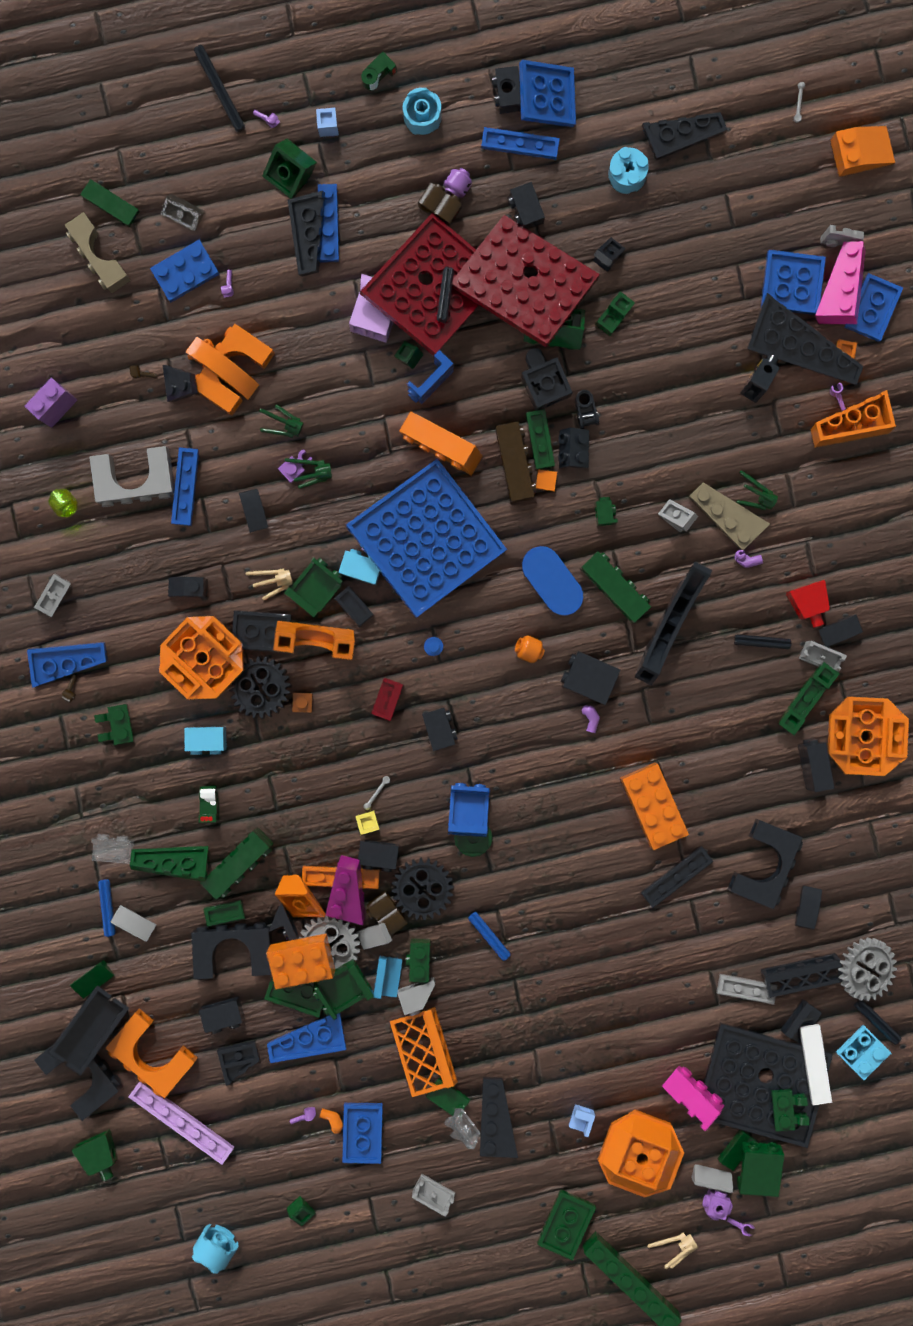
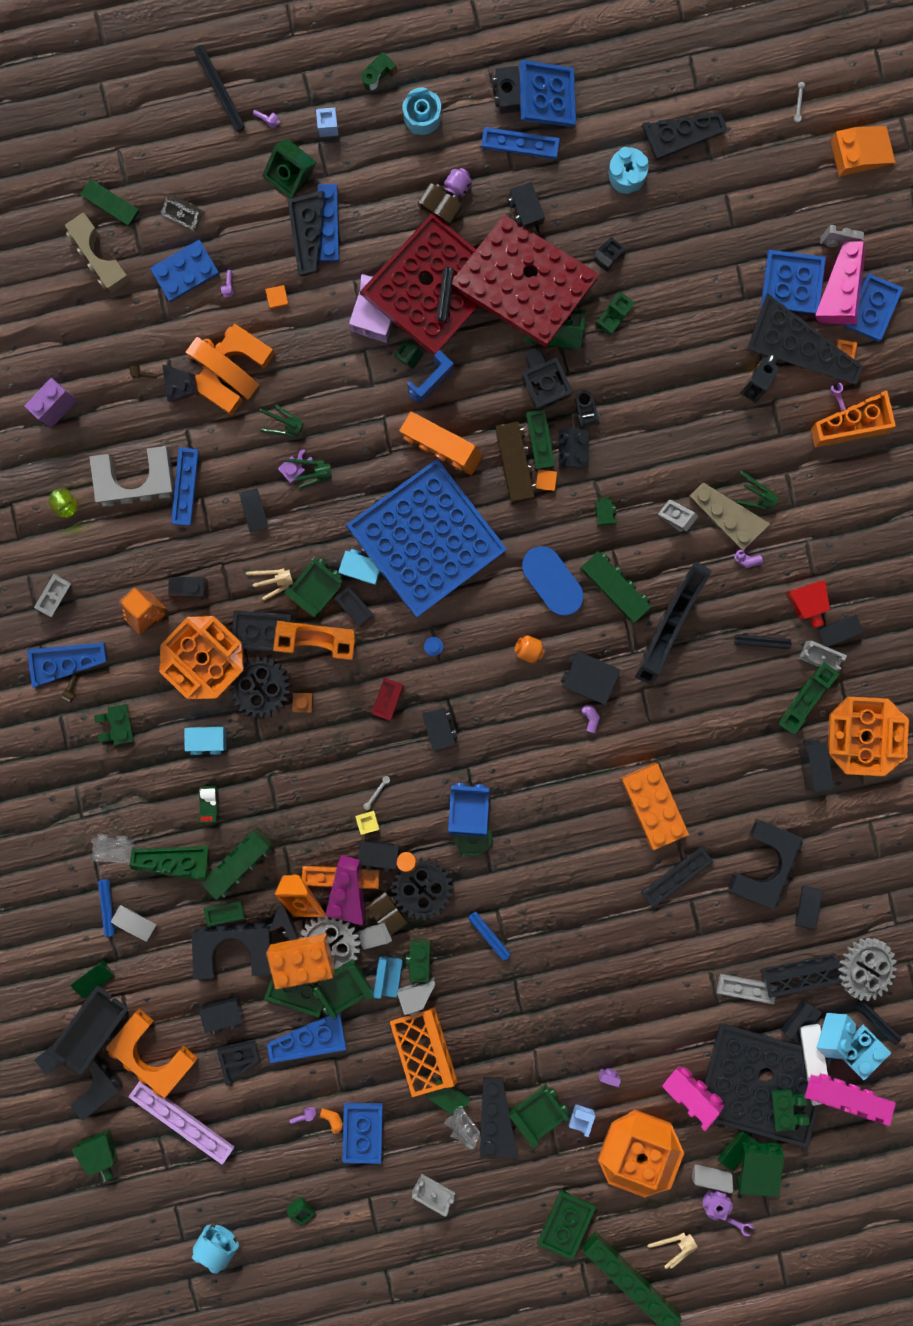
none -> orange wedge [120,588,167,636]
none -> orange tile [266,285,289,309]
none -> orange tile [397,852,417,872]
none -> dark green panel [509,1084,570,1148]
none -> medium lavender plate [598,1068,621,1087]
none -> dark pink wedge [805,1073,896,1126]
none -> medium azure brick [816,1013,856,1059]

